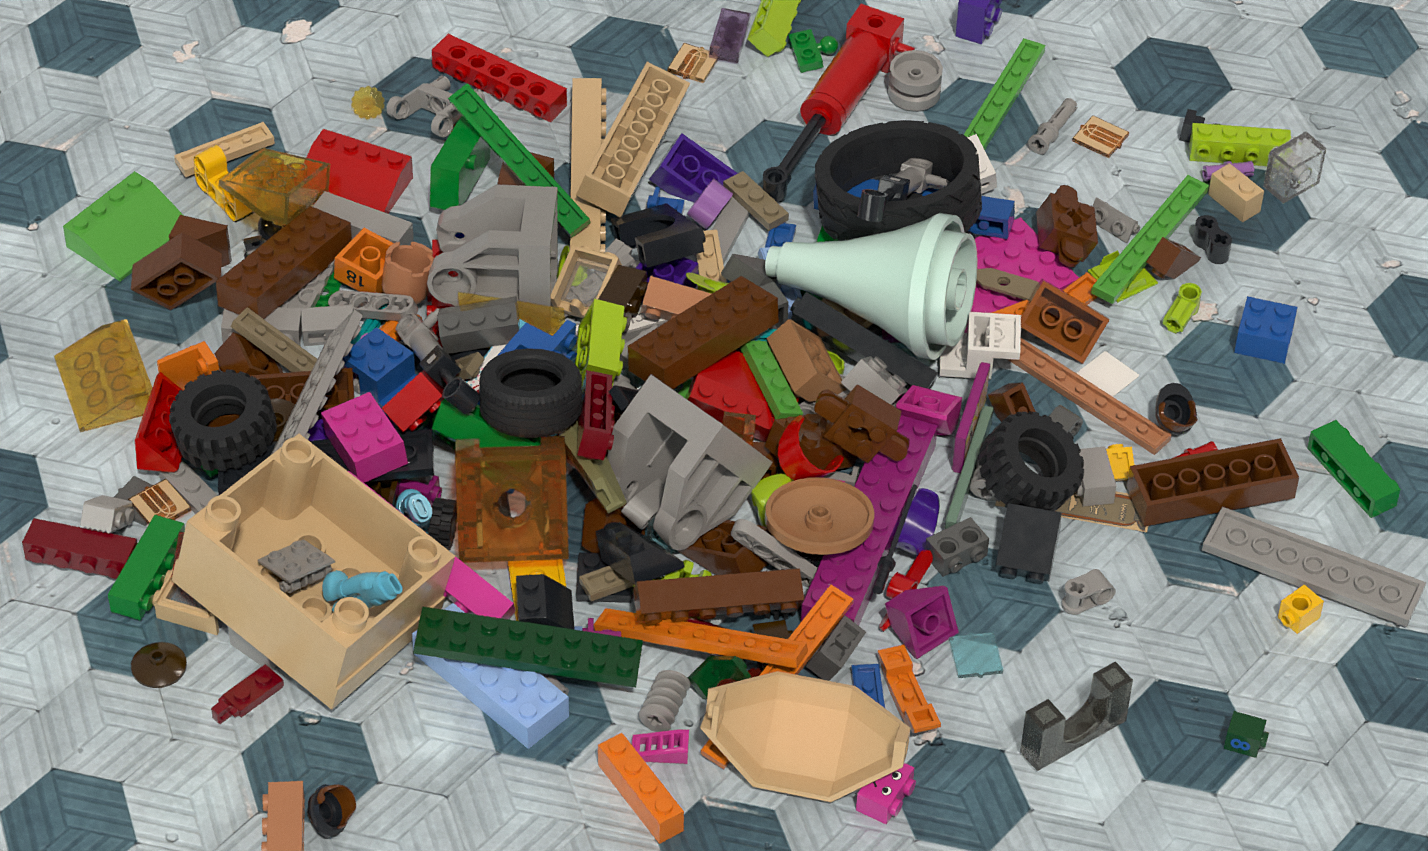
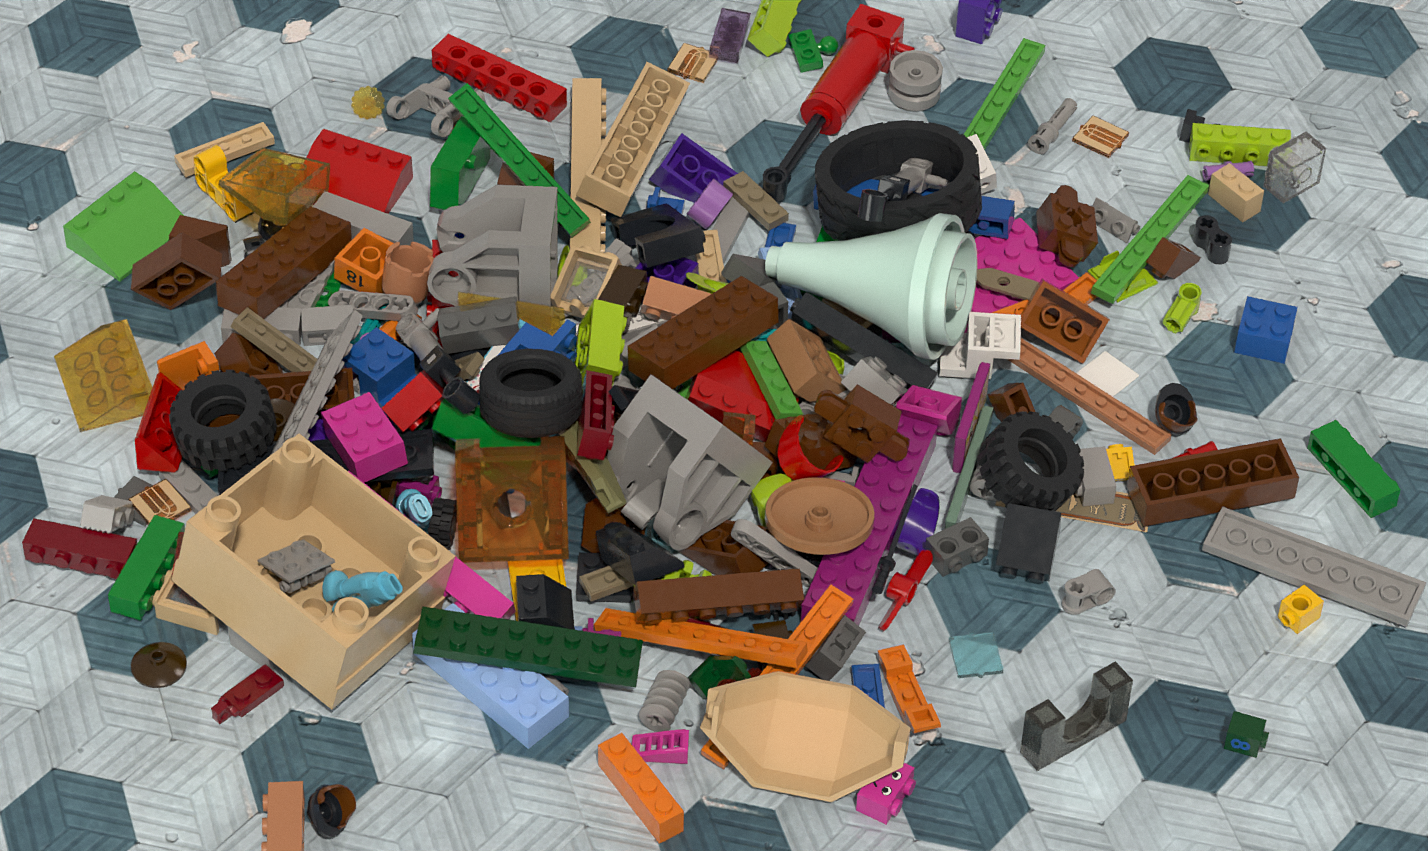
magenta slope [885,585,959,659] -> none

